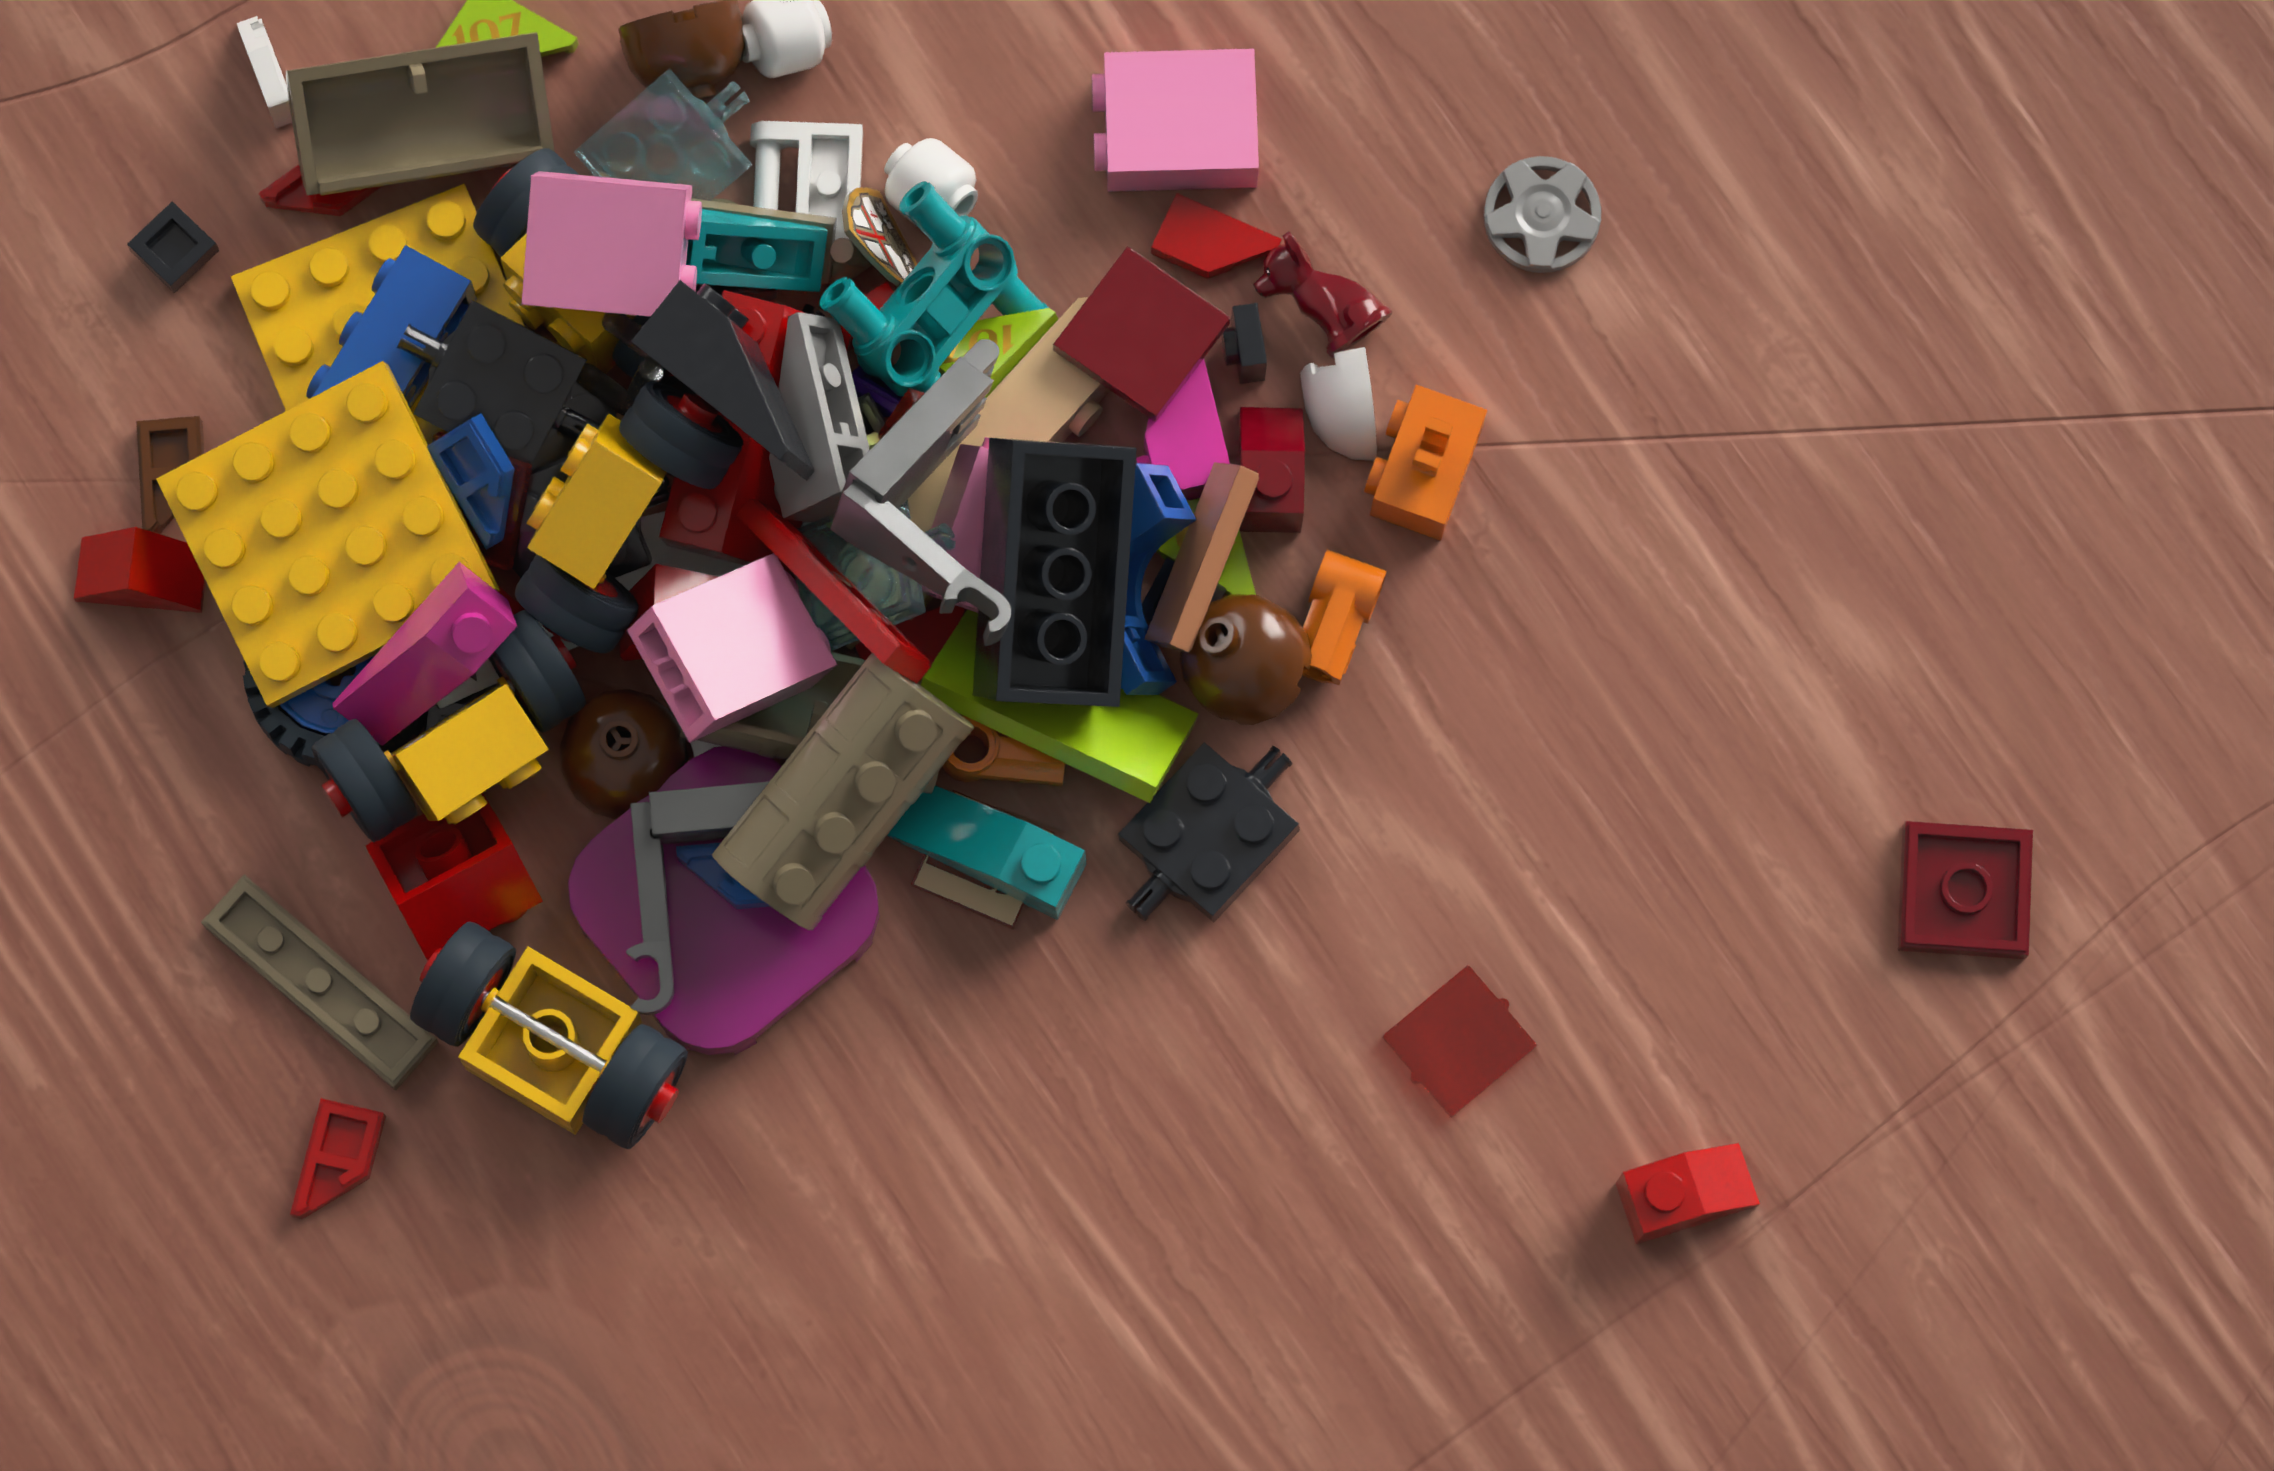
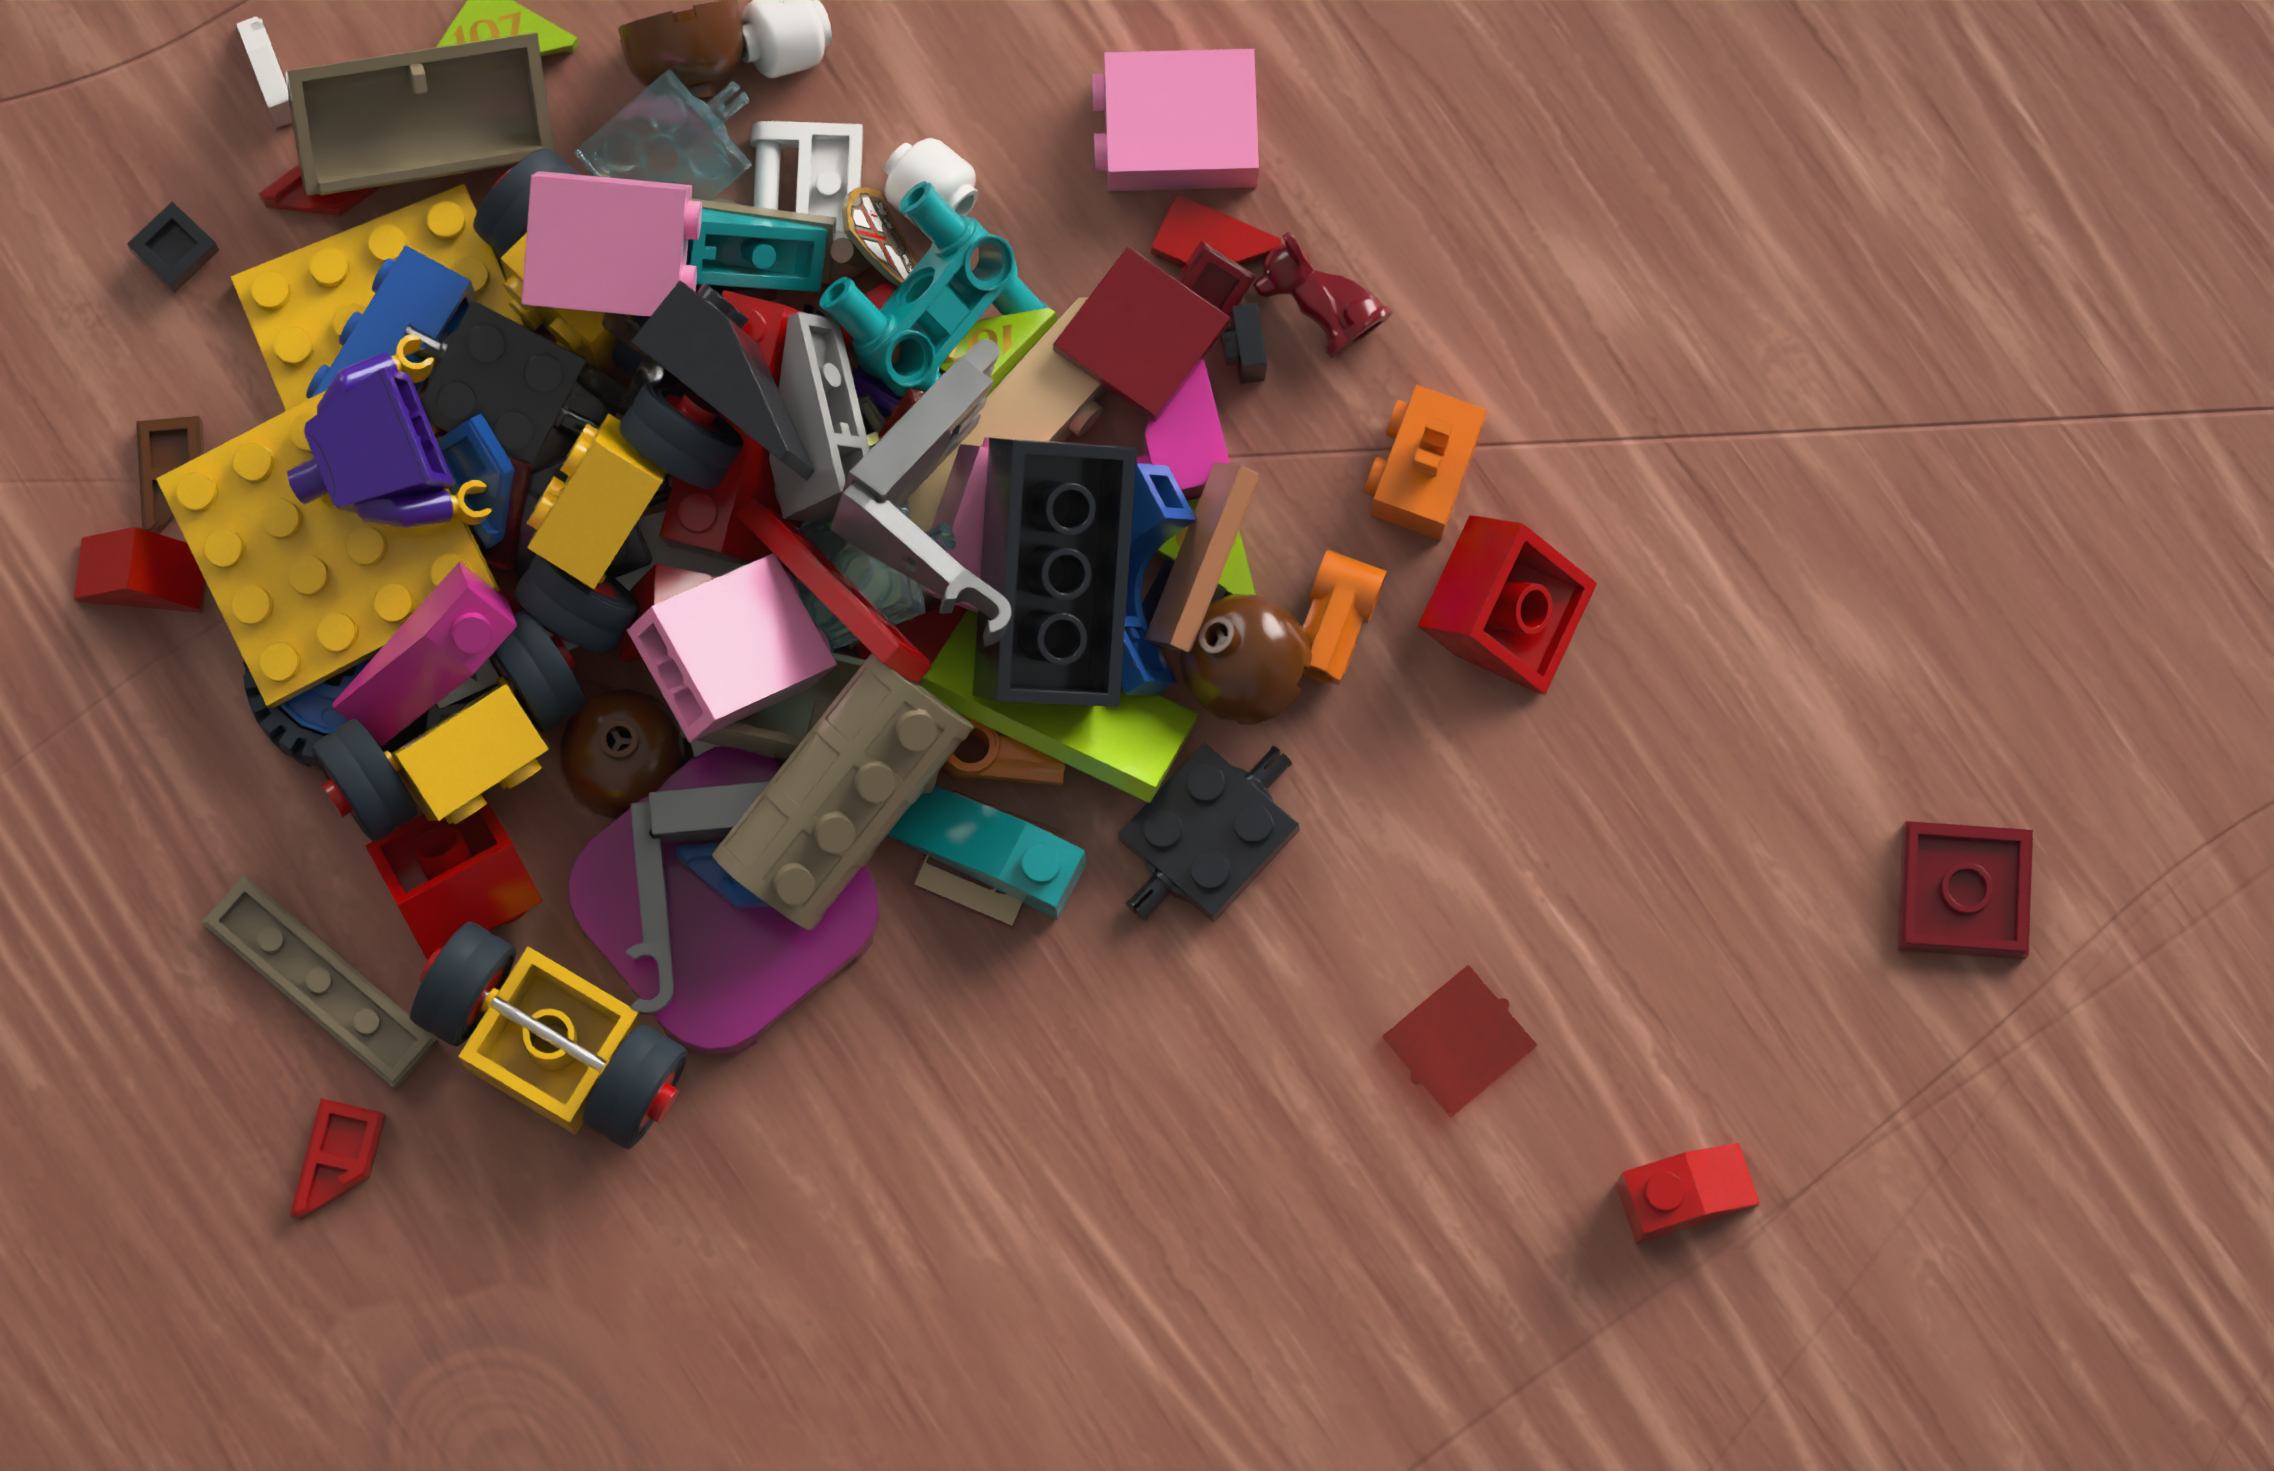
dark red slope [1239,407,1305,533] -> none
white brick [1300,347,1377,461] -> none
light grey wheel [1484,156,1601,273] -> none
none -> dark purple torso [287,334,492,528]
none -> dark red tile [1176,241,1256,317]
none -> red slope [1417,515,1597,694]

